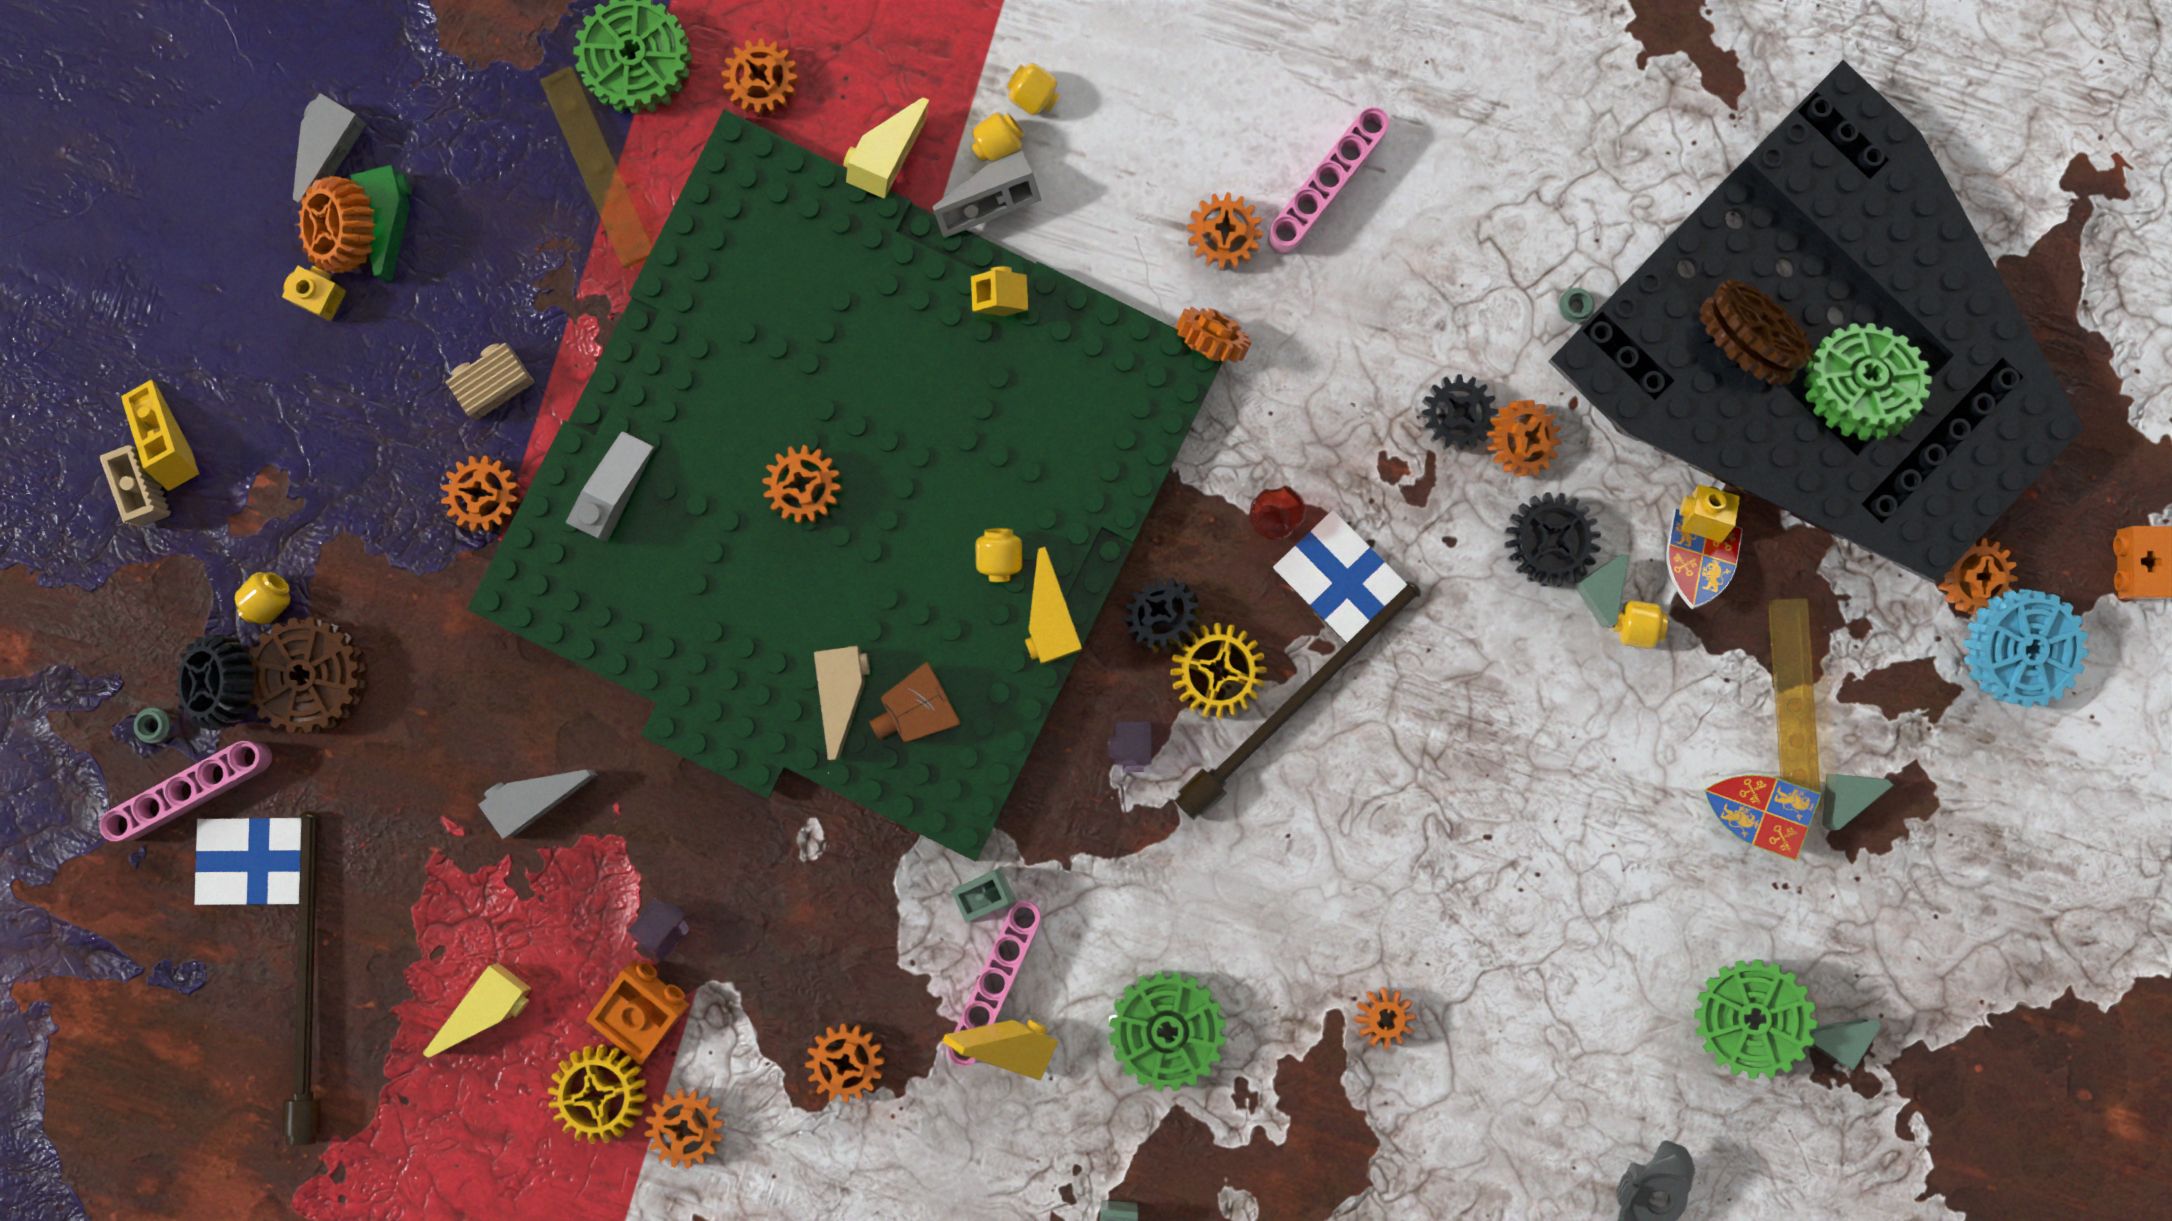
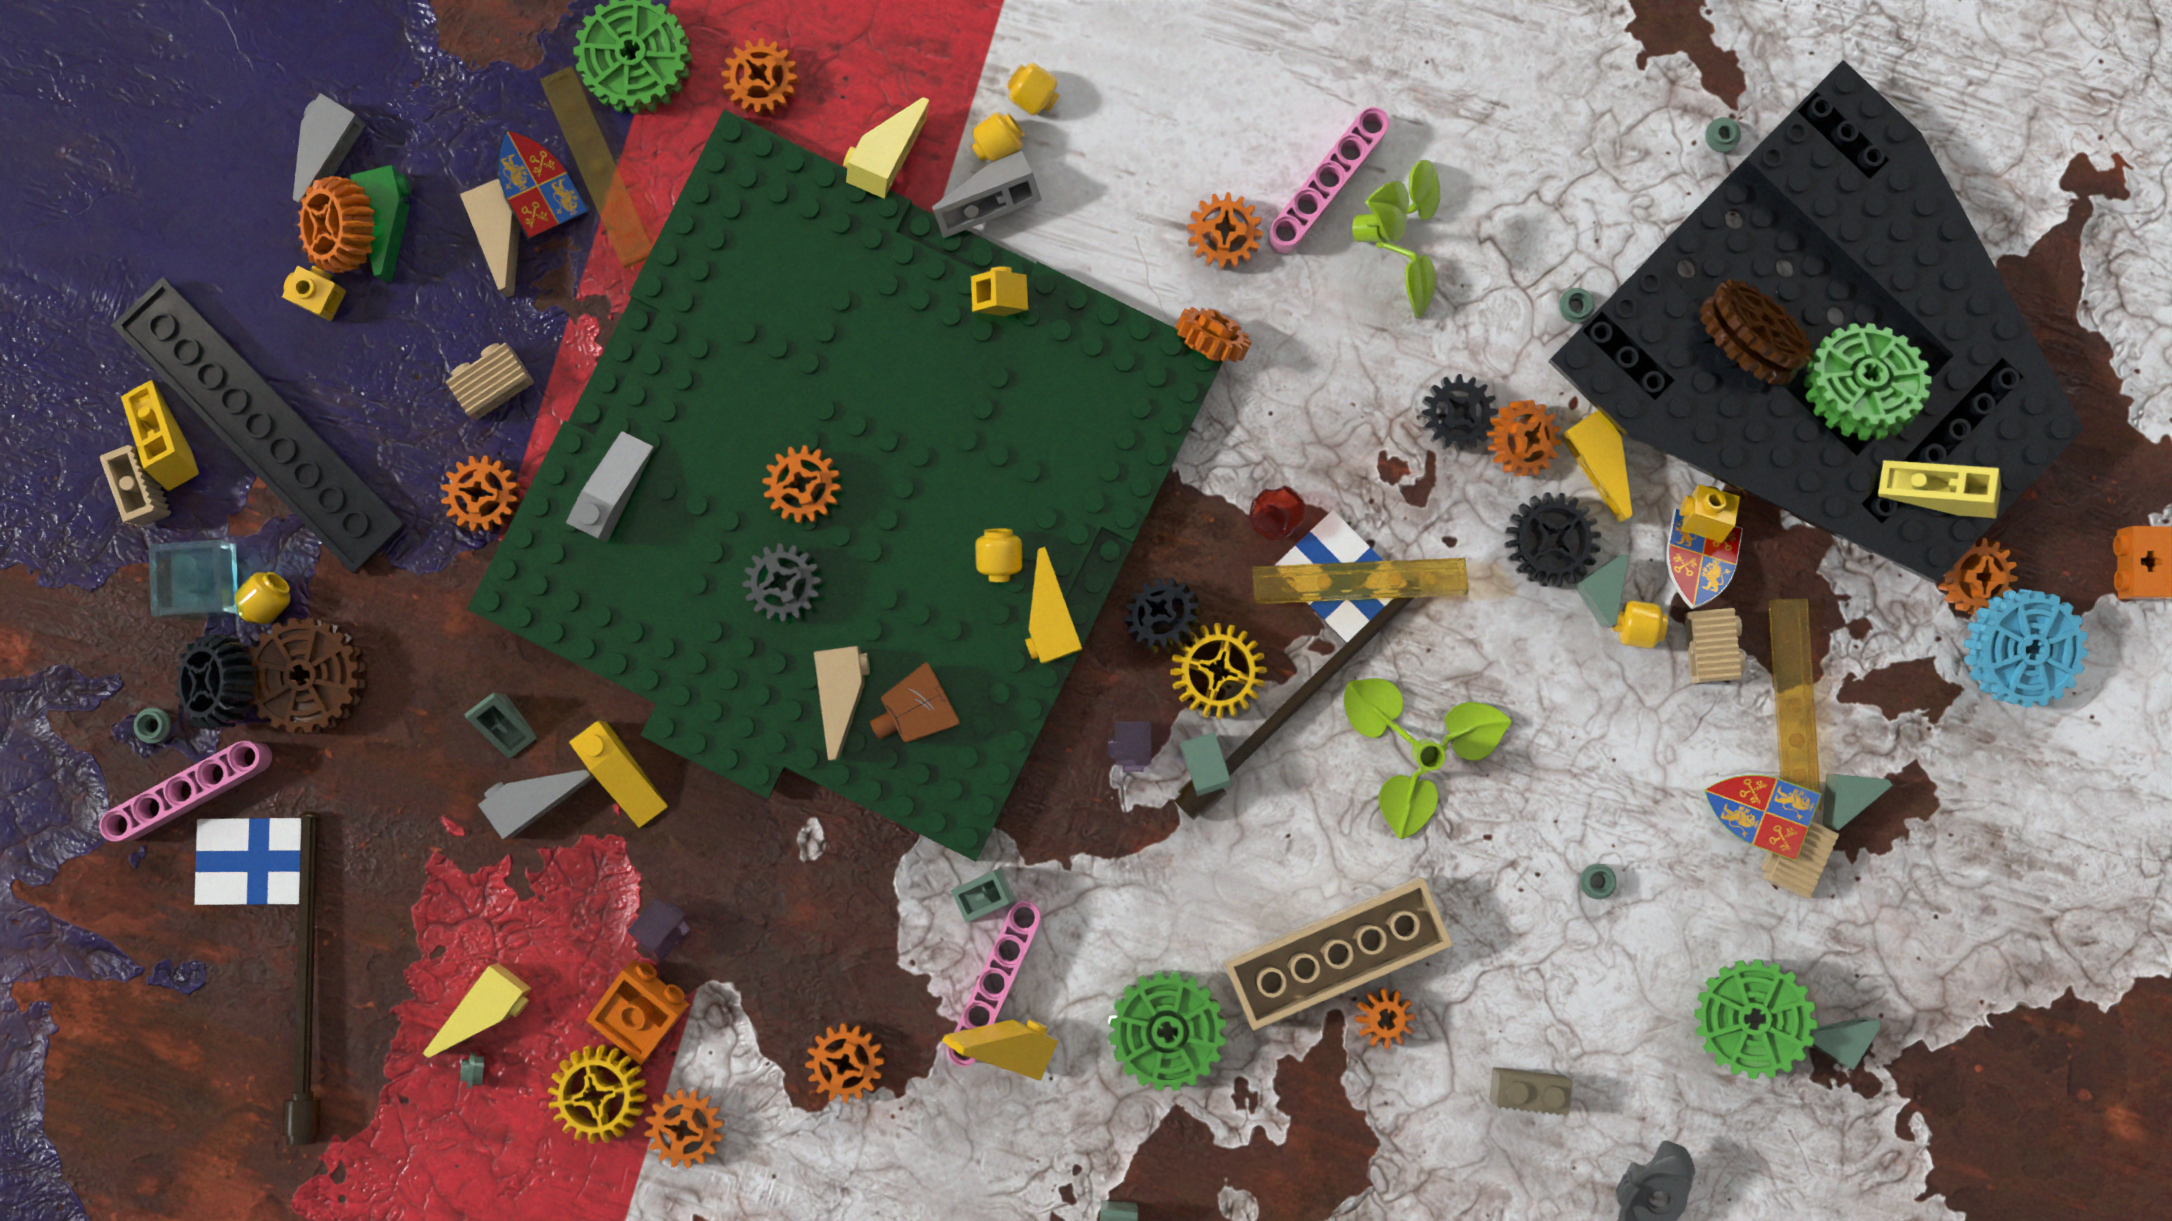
none -> black plate [111,277,407,574]
none -> clear light blue brick [148,540,238,619]
none -> tan slope [460,179,520,298]
none -> sand green plate [460,1052,484,1089]
none -> sand green slope [464,693,537,759]
none -> shield [497,130,589,240]
none -> yellow slope [569,721,669,828]
none -> dark grey gear [742,543,822,622]
none -> sand green slope [1179,732,1232,796]
none -> tan brick [1222,877,1453,1031]
none -> clear yellow tile [1252,558,1469,604]
none -> lime plant [1343,678,1511,839]
none -> lime plant [1352,160,1440,318]
none -> dark tan brick [1489,1067,1572,1117]
none -> yellow slope [1559,410,1633,523]
none -> sand green plate [1580,864,1616,900]
none -> tan brick [1684,608,1746,684]
none -> sand green plate [1705,117,1741,153]
none -> tan brick [1761,821,1839,899]
none -> light yellow slope [1878,460,2001,518]

